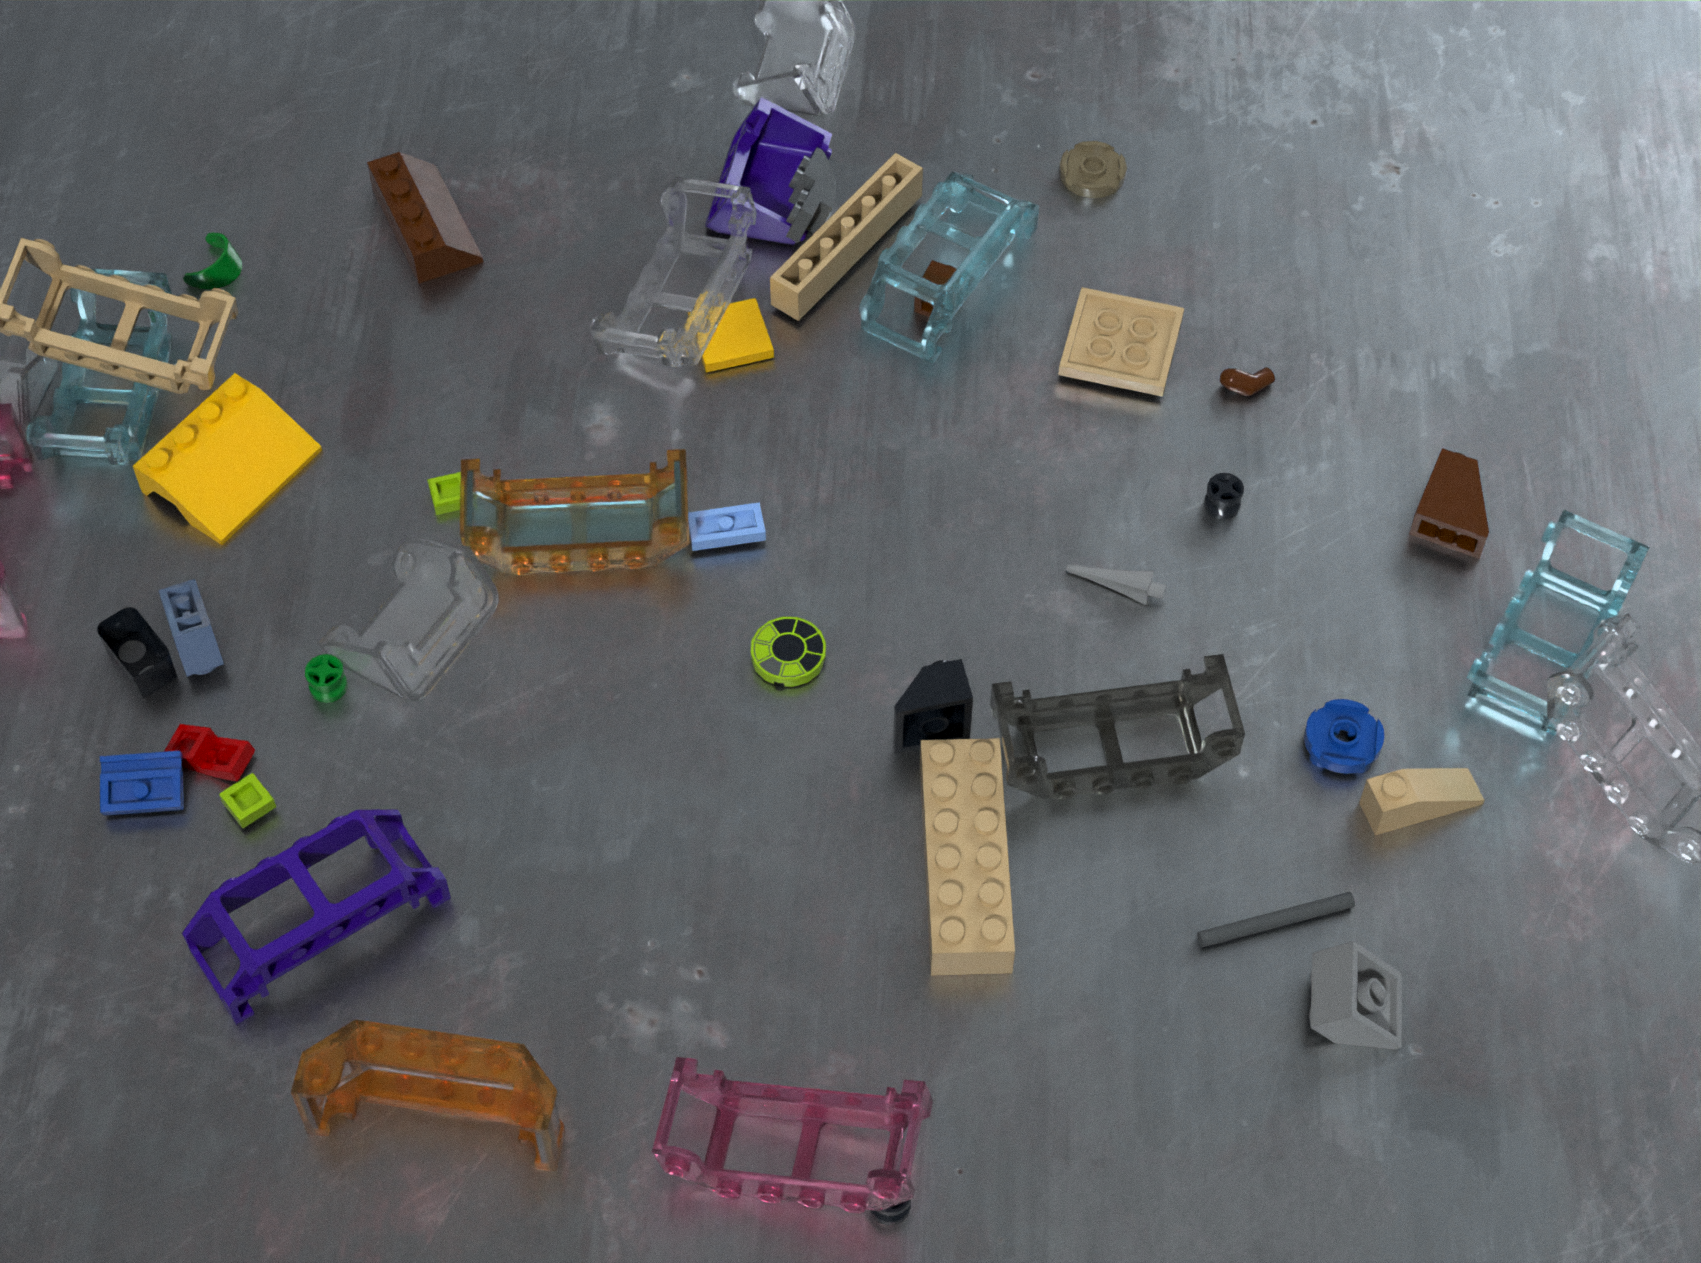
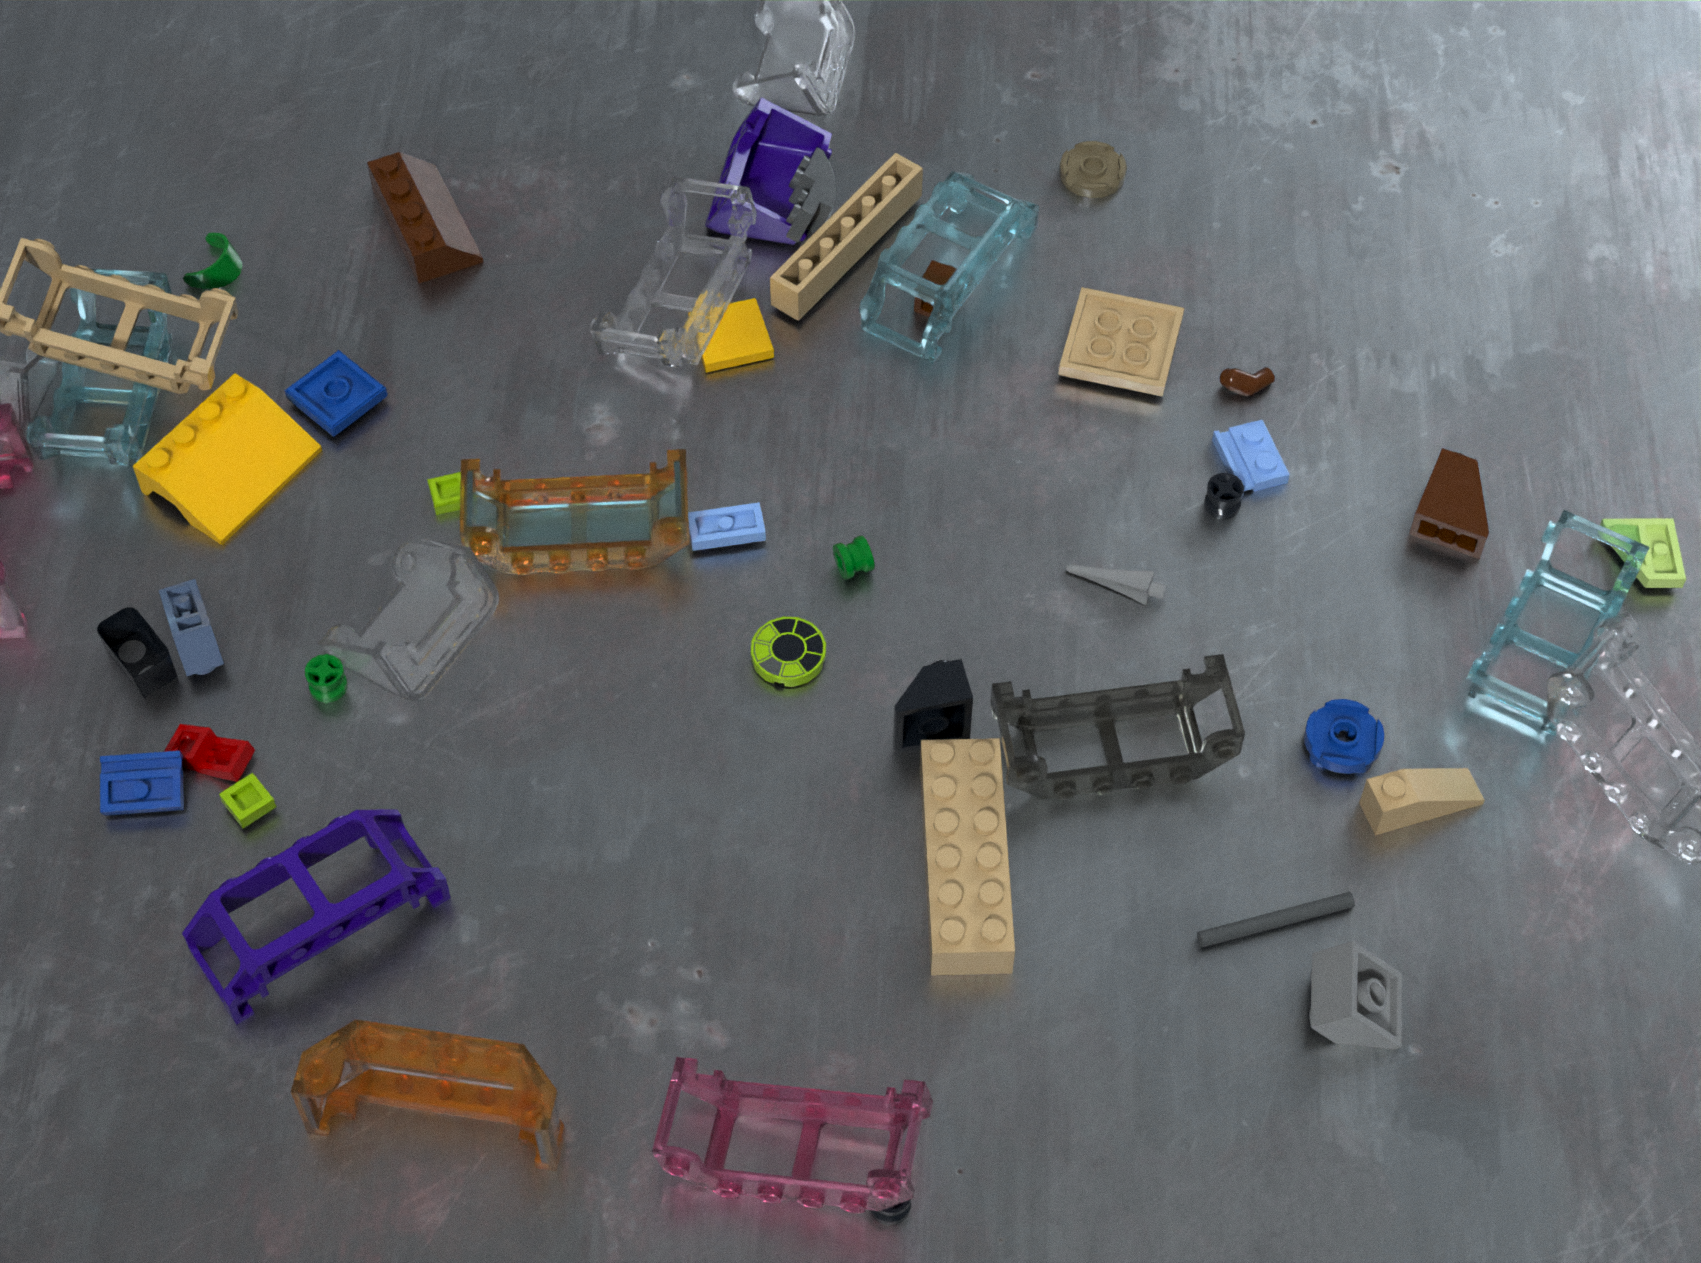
none -> blue plate [284,350,388,437]
none -> green wheel [833,535,875,580]
none -> light blue plate [1212,420,1290,494]
none -> yellowish green wing [1599,518,1686,588]

